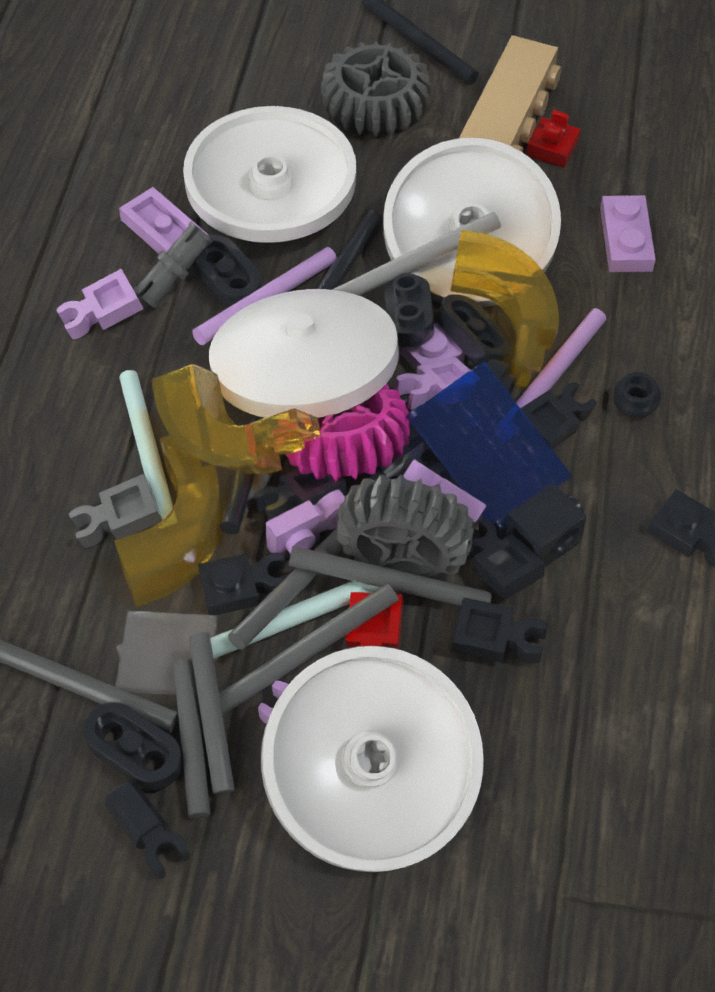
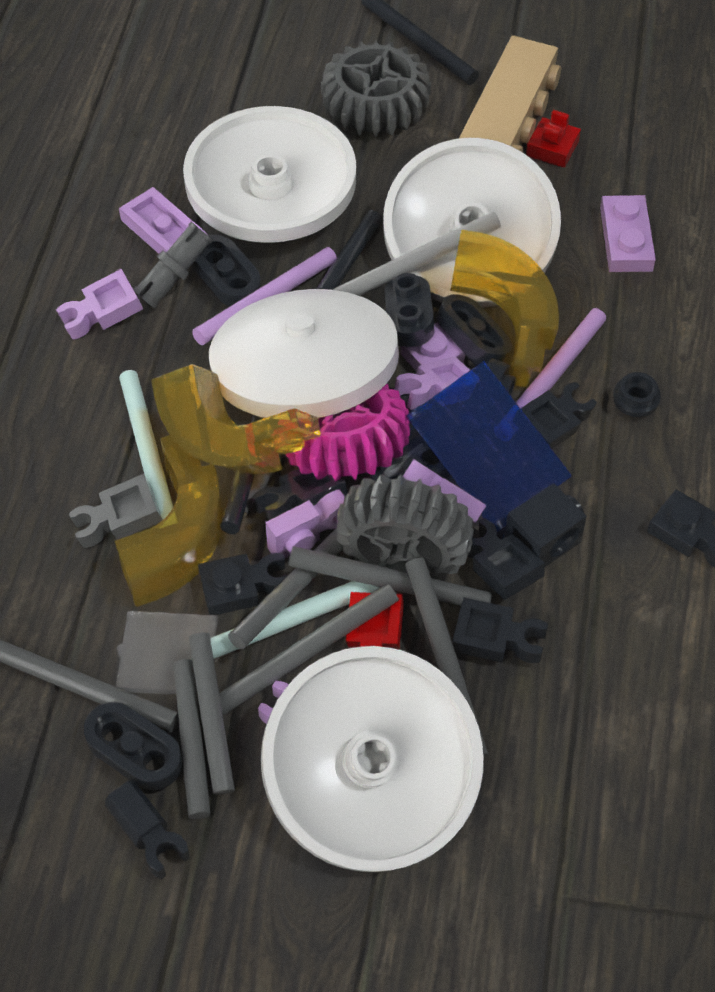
none -> dark grey bar [405,558,489,758]

